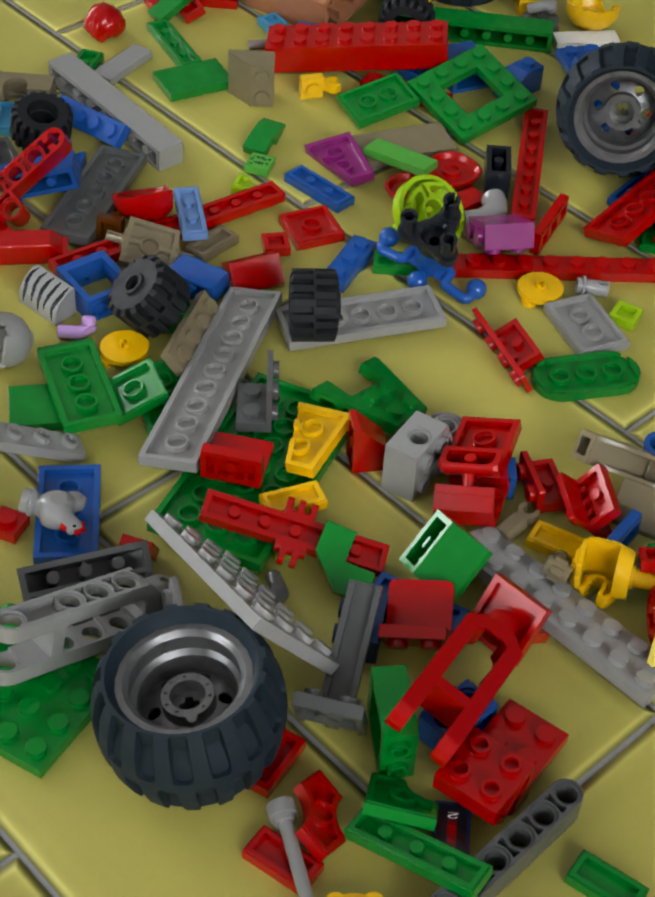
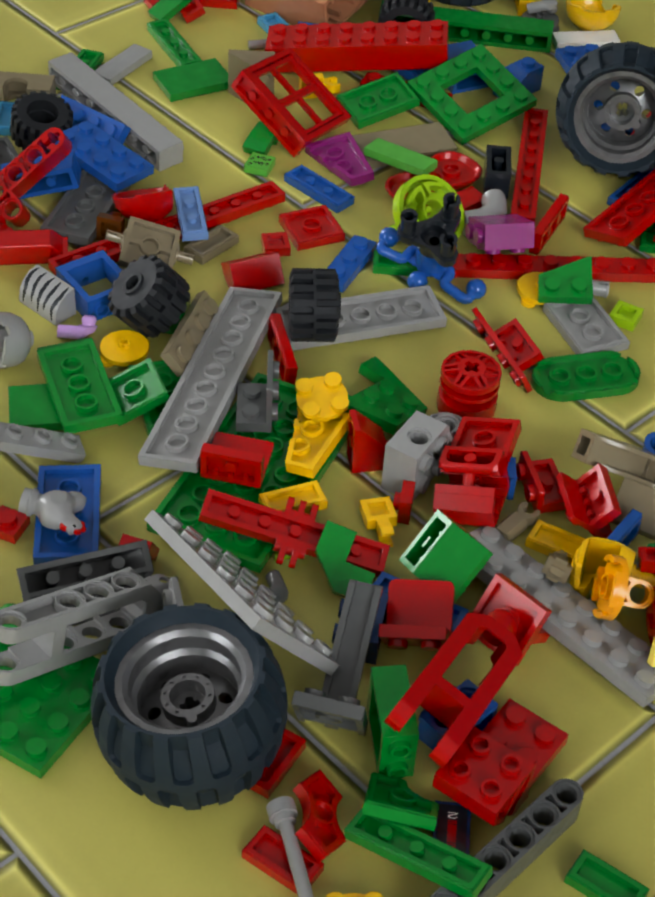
red hair [83,2,126,42] -> none
blue brick [170,254,229,302] -> none
lime tile [231,173,256,194] -> none
none -> blue plate [55,120,154,192]
none -> red window [230,47,352,157]
none -> red tile [266,313,298,385]
none -> yellow piece [295,372,349,421]
none -> yellow plate [359,496,397,547]
none -> red plate [393,480,416,525]
none -> red wheel [436,350,502,418]
none -> green wing [538,257,593,304]
none -> light orange tile [591,554,654,621]

